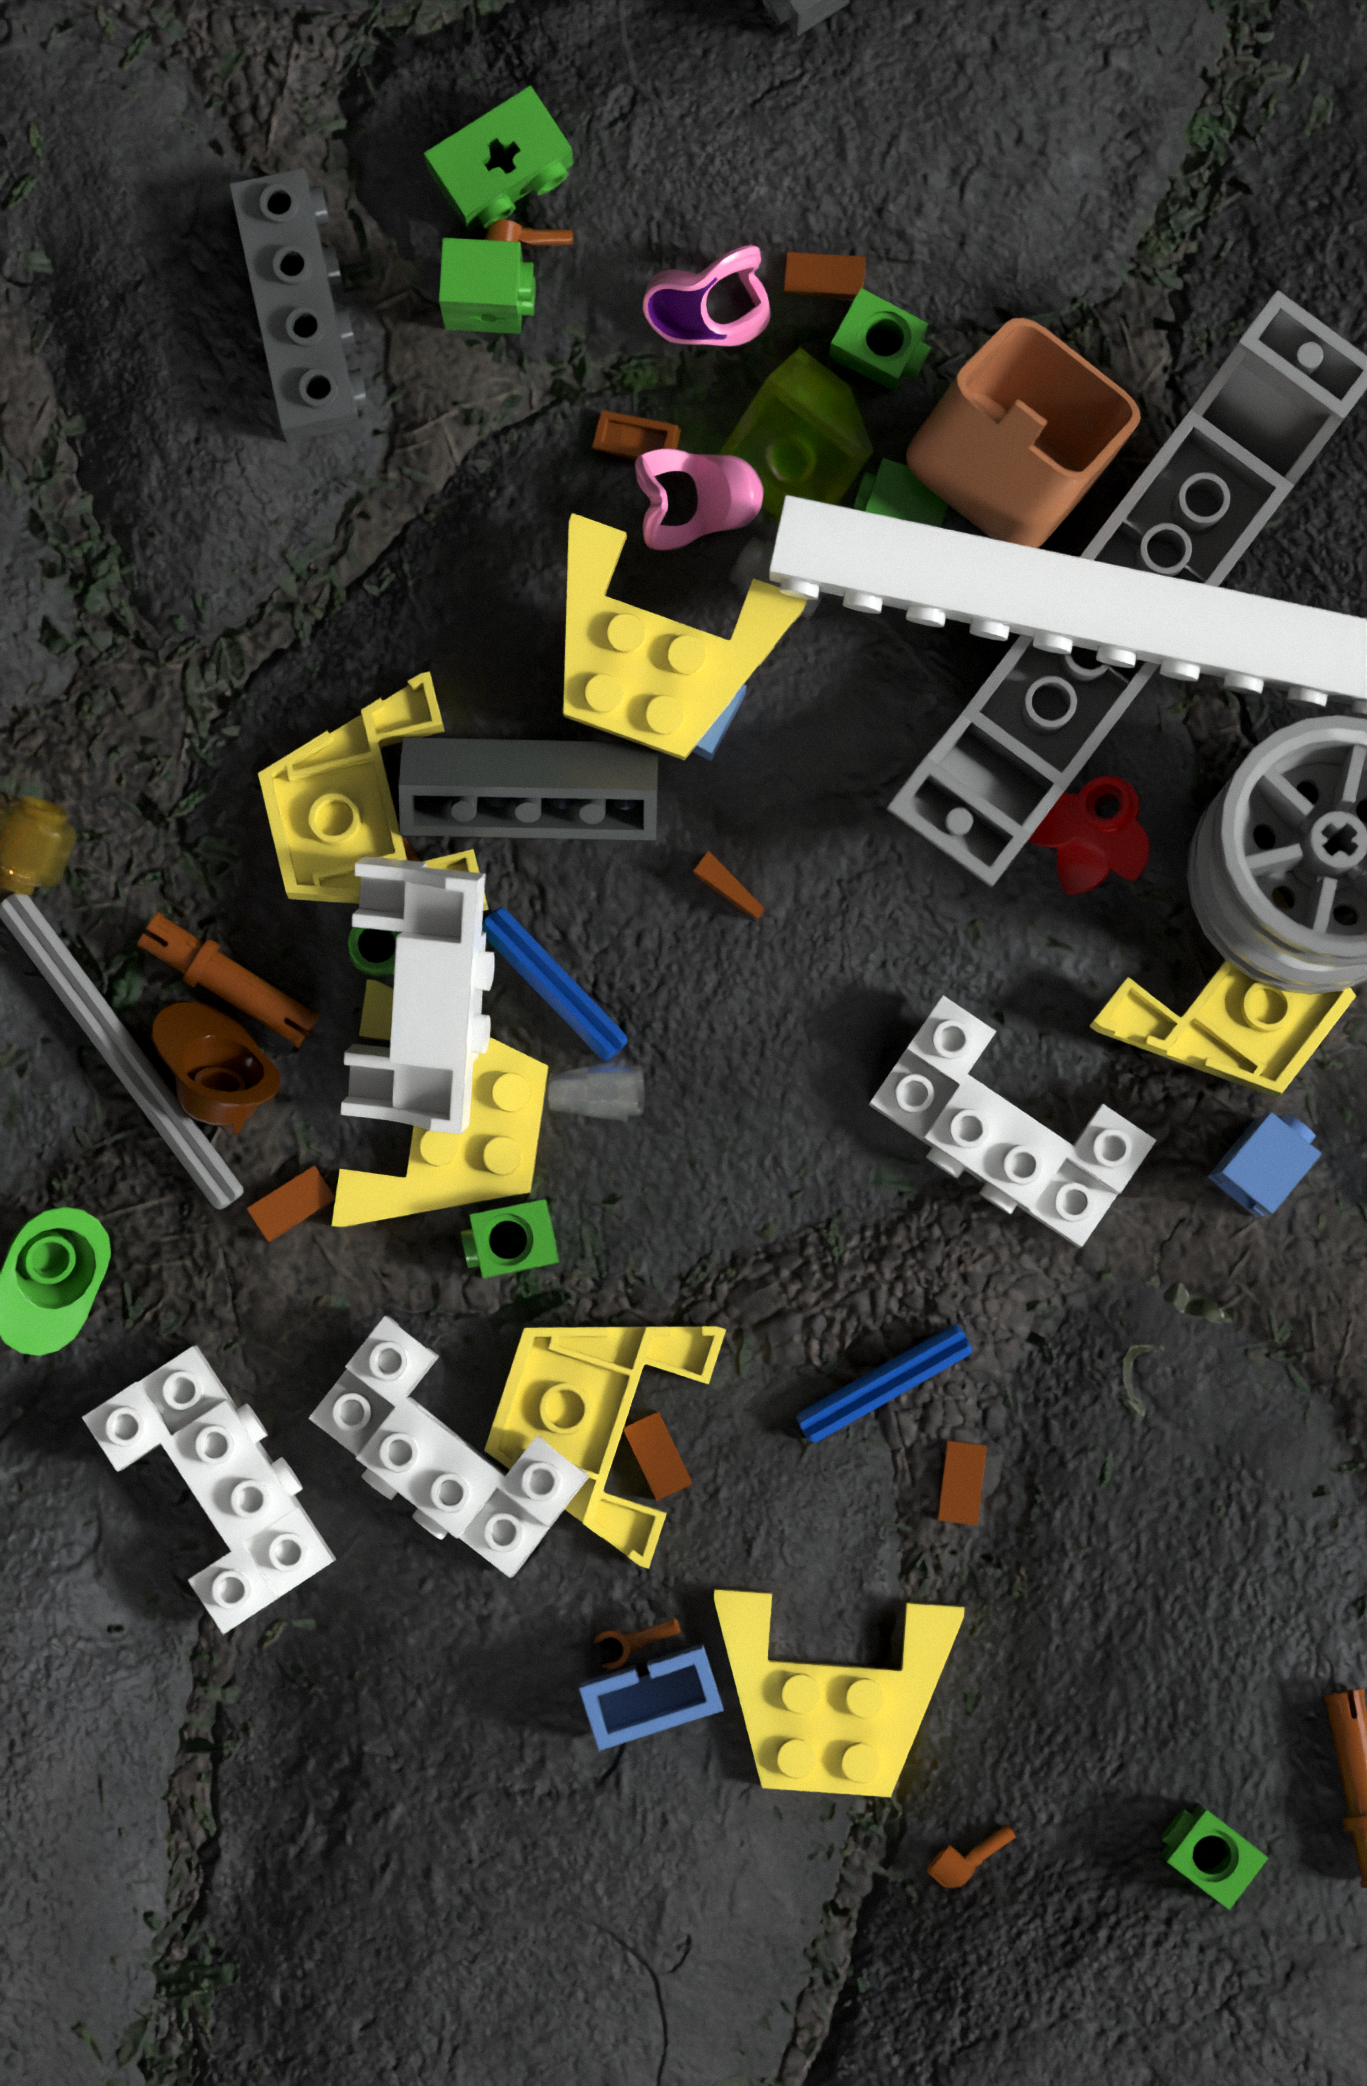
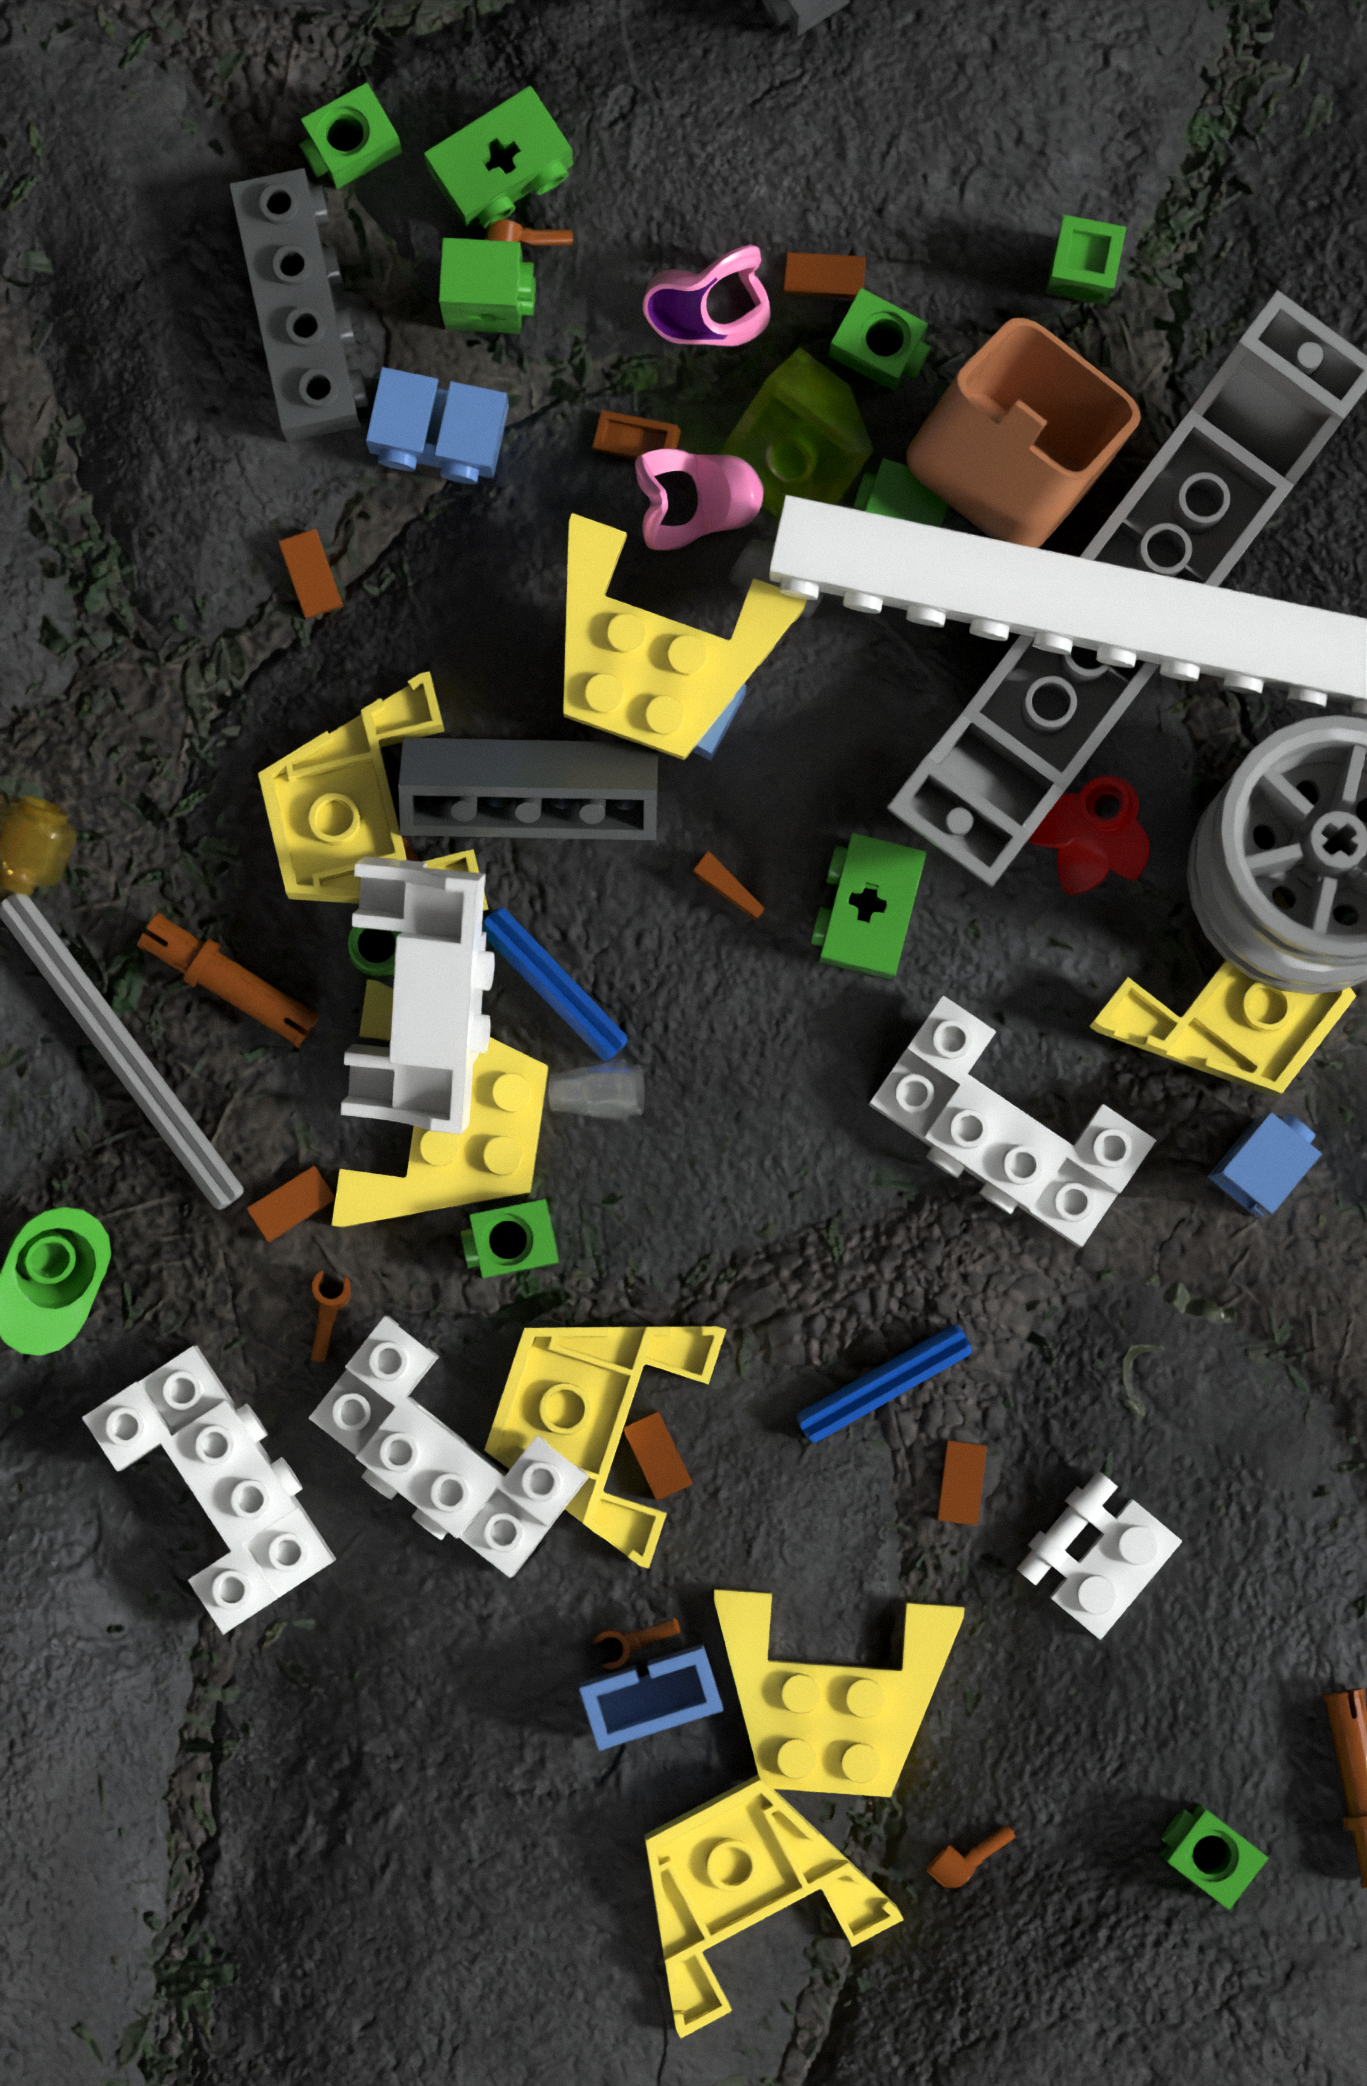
reddish brown piece [152,1001,281,1136] -> none
none -> dark orange piece [278,529,343,619]
none -> bright green brick [299,82,402,189]
none -> dark orange hand [310,1270,351,1363]
none -> medium blue piece [366,367,509,484]
none -> light yellow wing [644,1774,903,2038]
none -> bright green brick [811,833,927,981]
none -> white plate [1016,1471,1182,1640]
none -> bright green brick [1045,215,1126,306]

